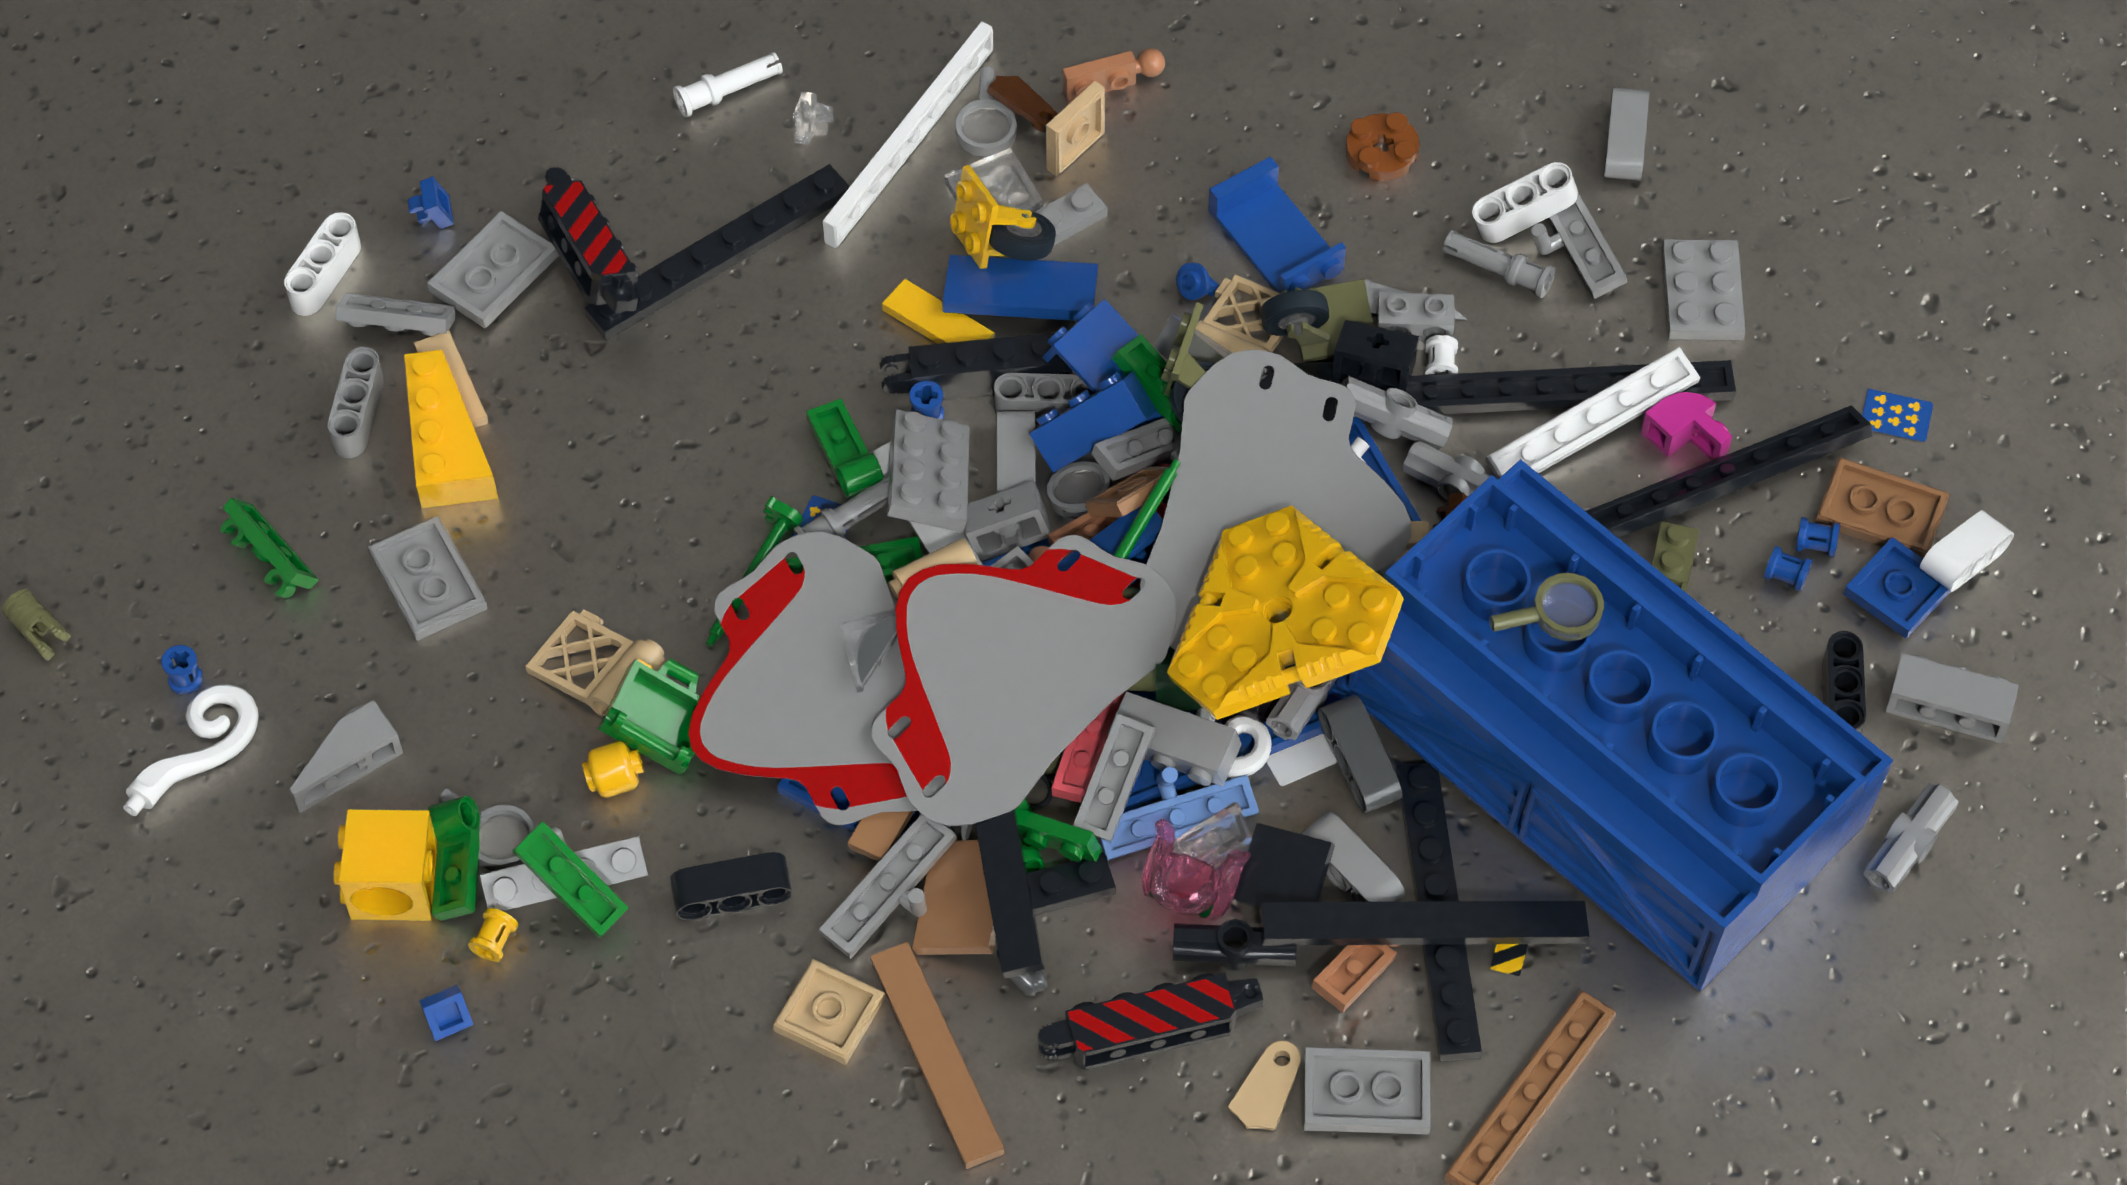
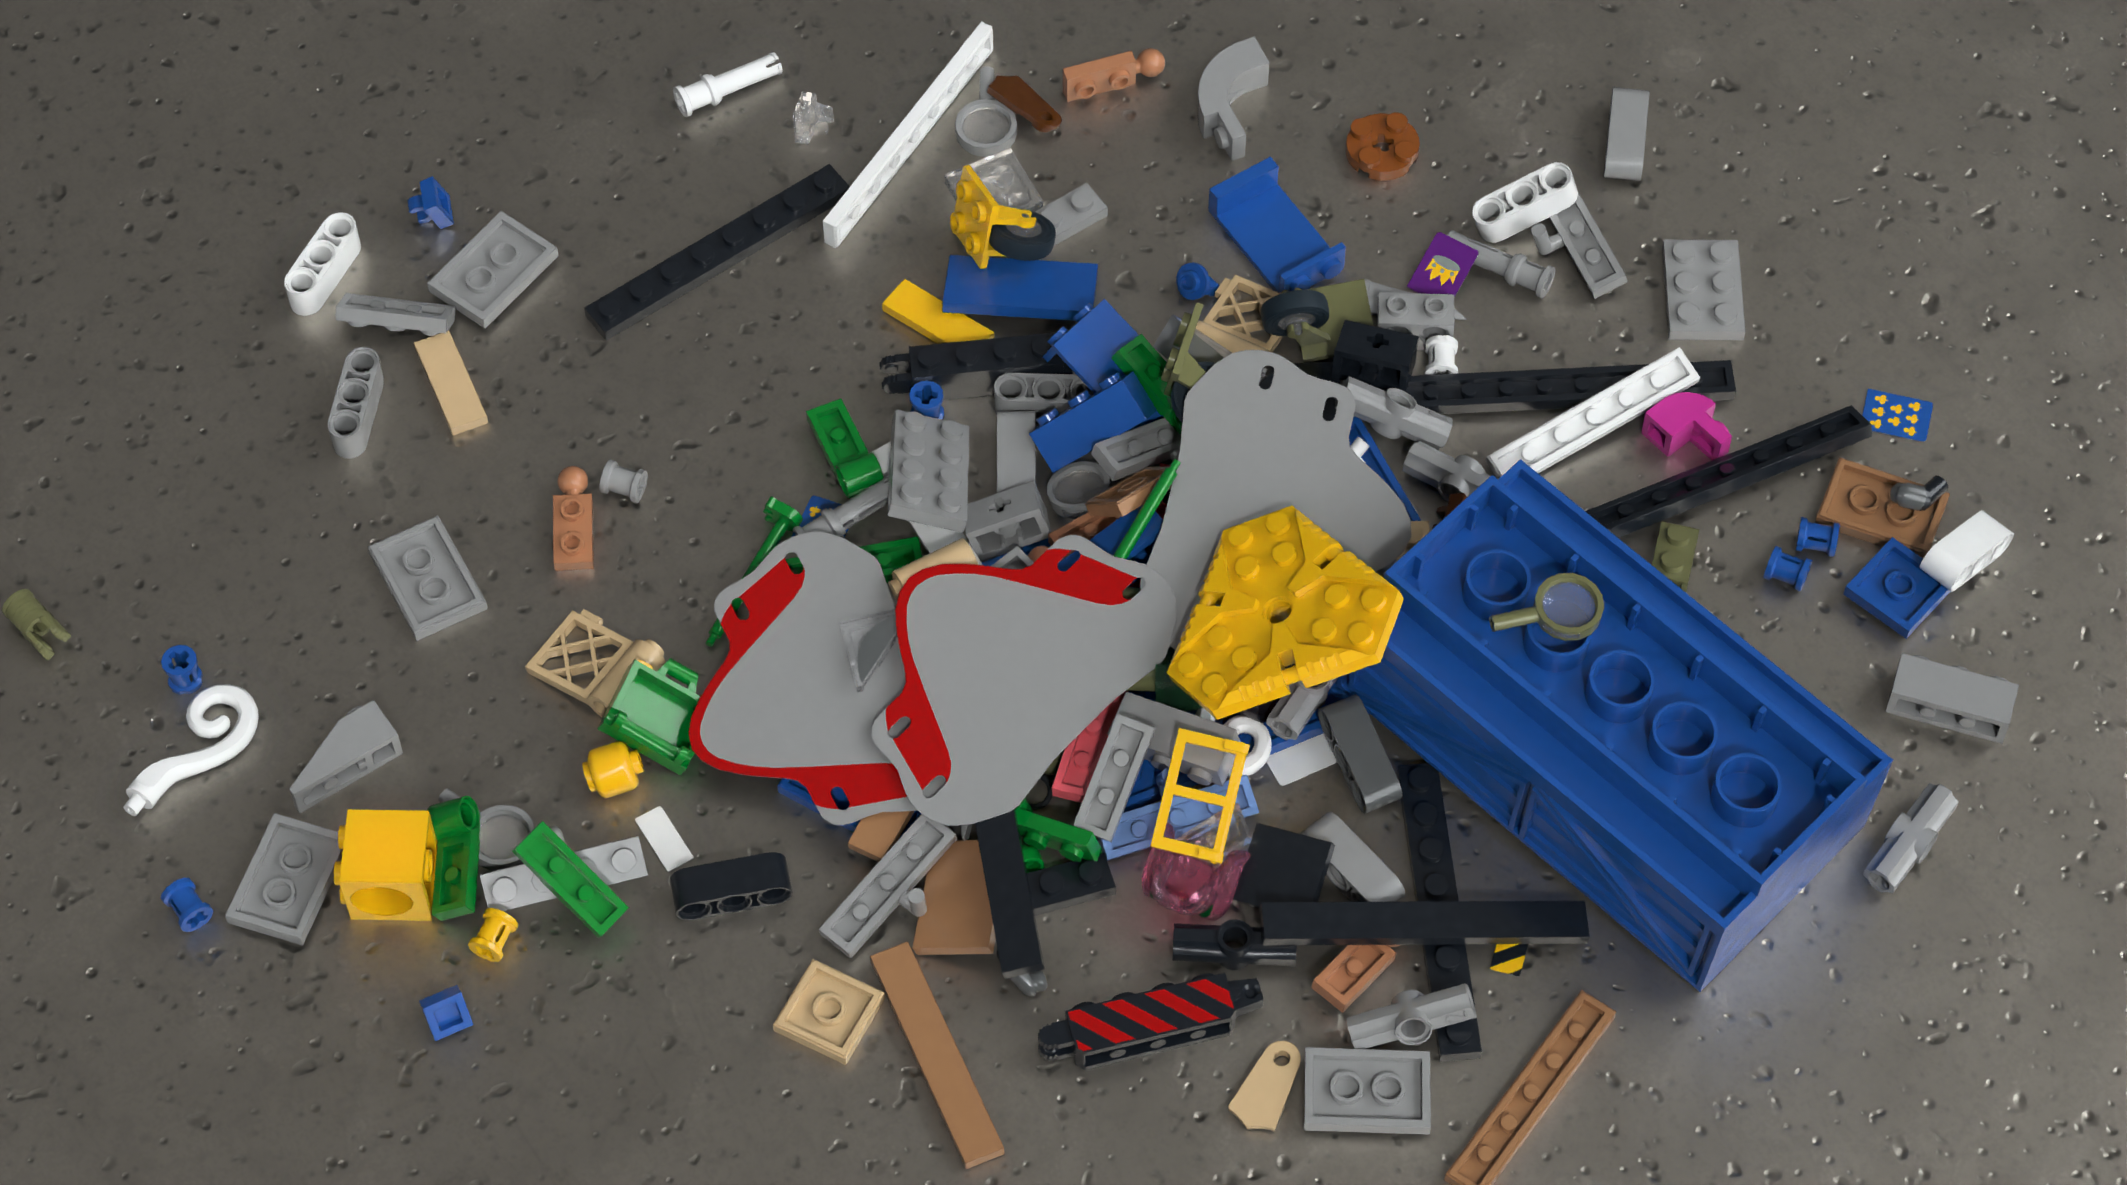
green plate [220,498,319,599] -> none
yellow wedge [404,350,499,508] -> none
black hinge [538,167,638,313] -> none
tan tile [1046,81,1105,176] -> none
black beam [1822,631,1866,733] -> none
none -> blue bush [161,878,213,932]
none -> light grey plate [225,813,343,945]
none -> nougat plate [553,466,594,571]
none -> light grey bush [599,459,648,503]
none -> white sticker [635,806,694,872]
none -> yellow window [1150,728,1250,864]
none -> light grey arch [1197,36,1269,161]
none -> light grey piece [1346,983,1477,1049]
none -> dark purple sticker [1407,232,1479,297]
none -> dark grey arm [1890,475,1949,511]

